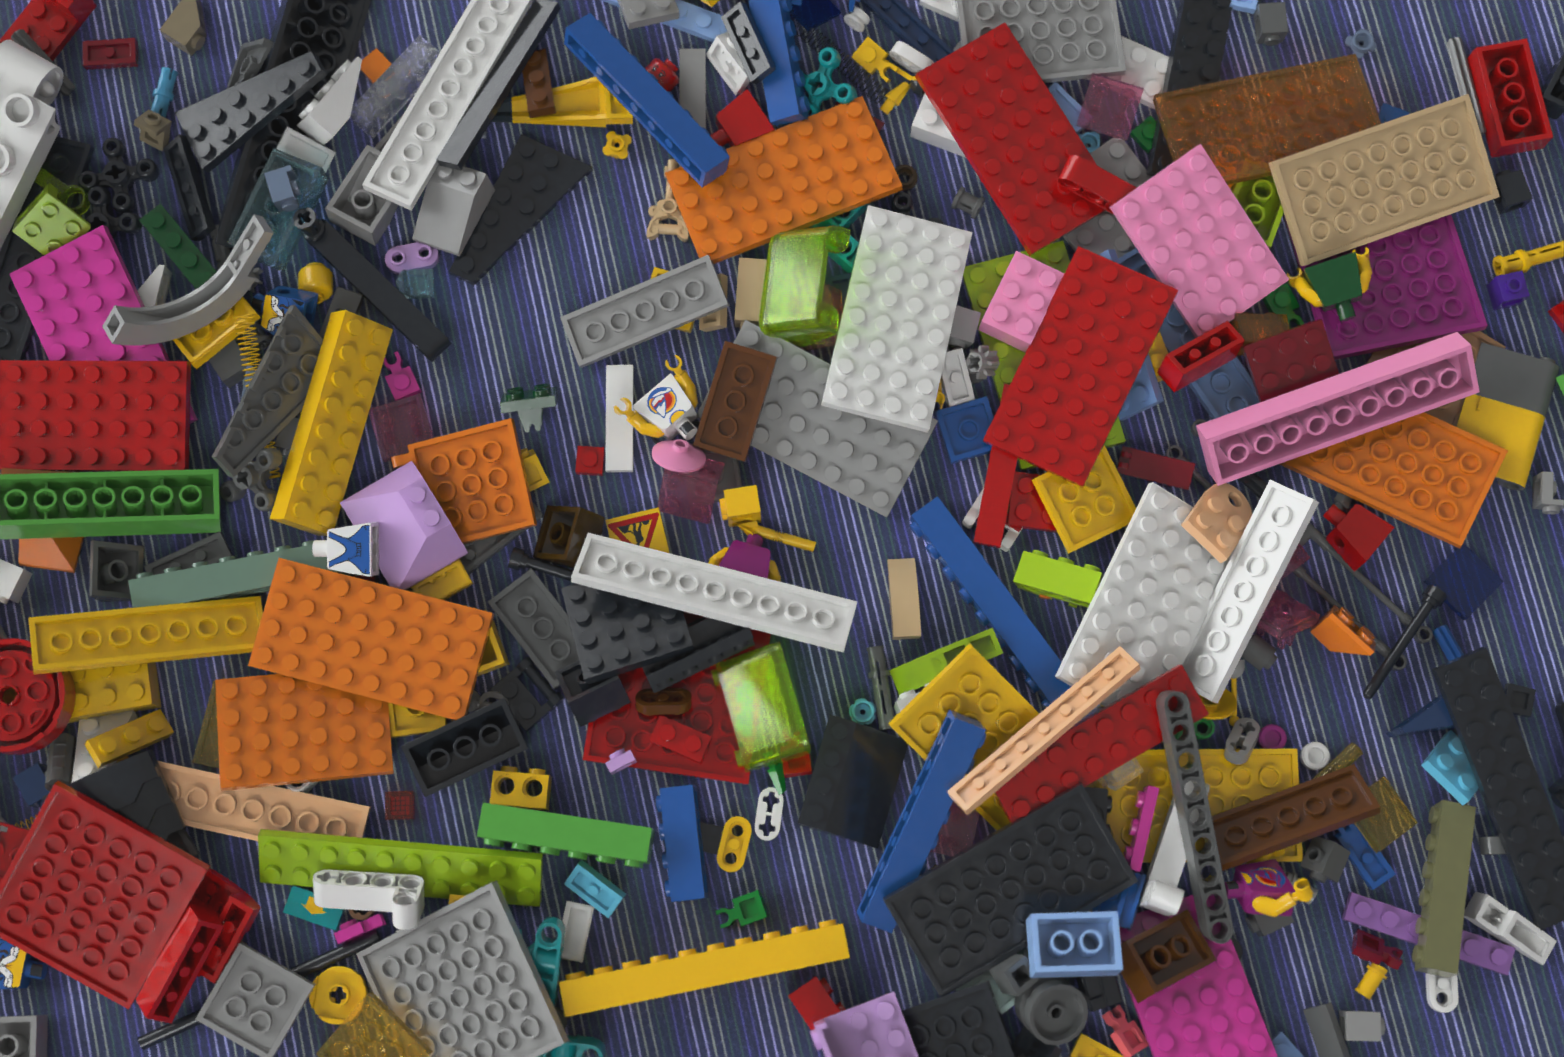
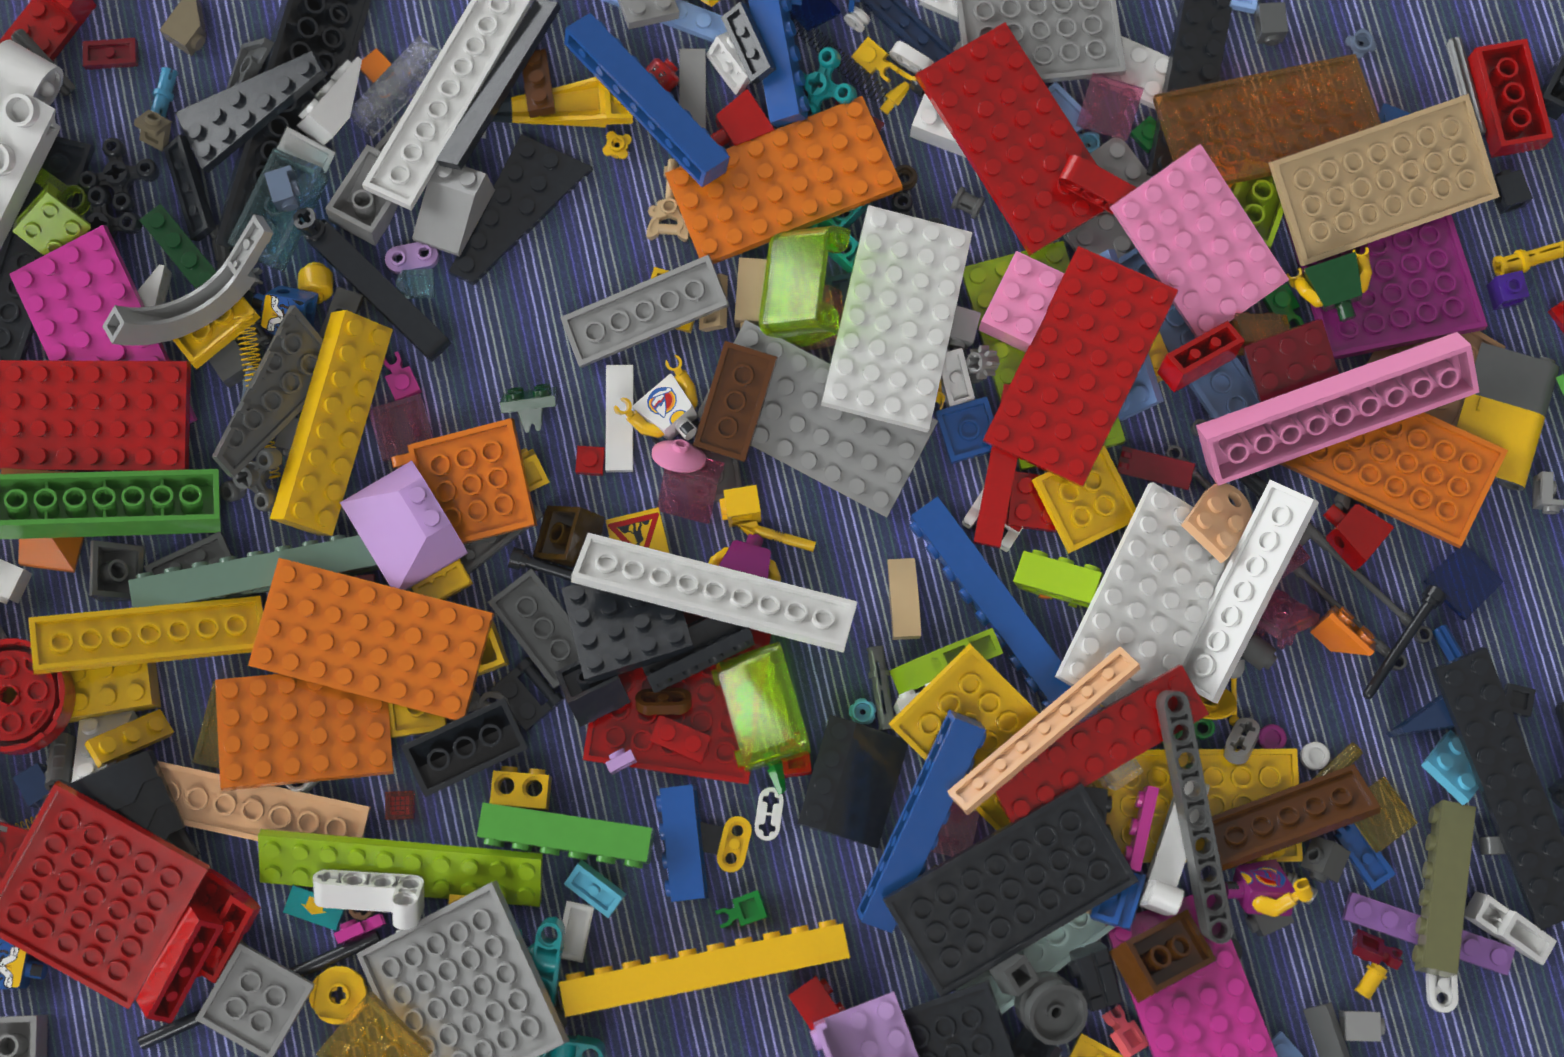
torso [312,522,379,576] -> none
light blue brick [1026,911,1123,978] -> none

